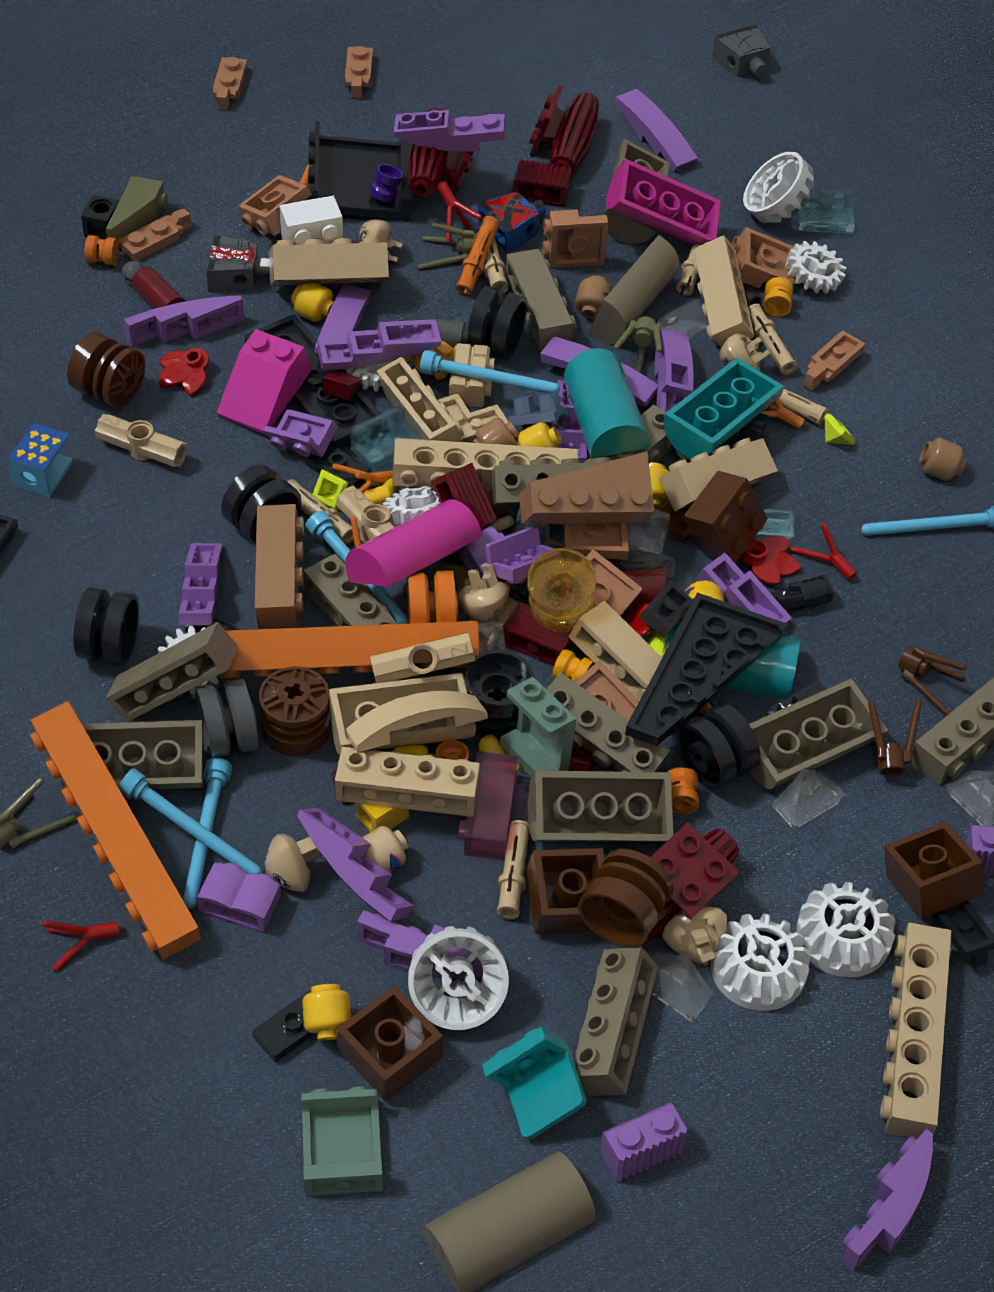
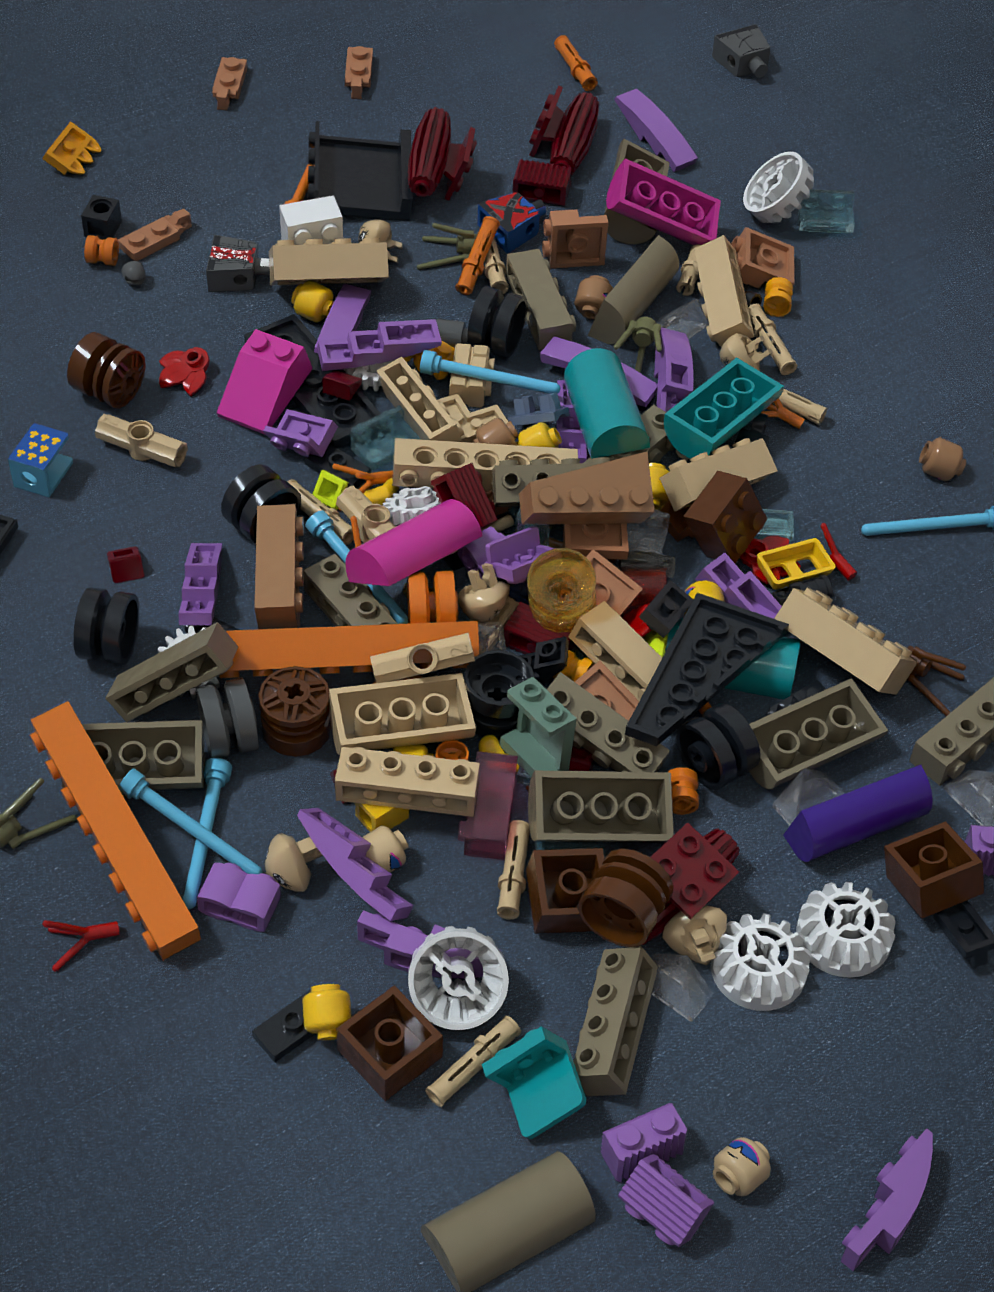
olive slope [106,176,168,239] -> none
medium lavender slope [124,295,245,347] -> none
dark red brick [132,267,186,309] -> none
nougat plate [238,175,312,236] -> none
sand green panel [301,1086,383,1196] -> none
tan slope [346,691,488,752] -> none
dark purple wheel [370,164,403,202] -> none
medium lavender slope [394,110,507,152] -> none
red plant [436,181,482,244] -> none
clear yellow arm [438,562,471,593] -> none
white gear [785,241,846,293] -> none
nougat hinge [803,330,866,391] -> none
neon yellow slope [824,413,856,445] -> none
reddish brown plant [868,699,922,776] -> none
tan brick [880,922,951,1139] -> none
none -> light orange plate [42,121,102,175]
none -> dark red slope [107,546,144,583]
none -> tan pin [425,1015,521,1107]
none -> black slope [519,637,569,683]
none -> orange pin [554,35,598,91]
none -> medium lavender brick [618,1154,714,1247]
none -> tan head [713,1137,771,1196]
none -> yellow piece [757,538,836,590]
none -> tan brick [774,587,918,695]
none -> dark purple brick [783,765,933,862]

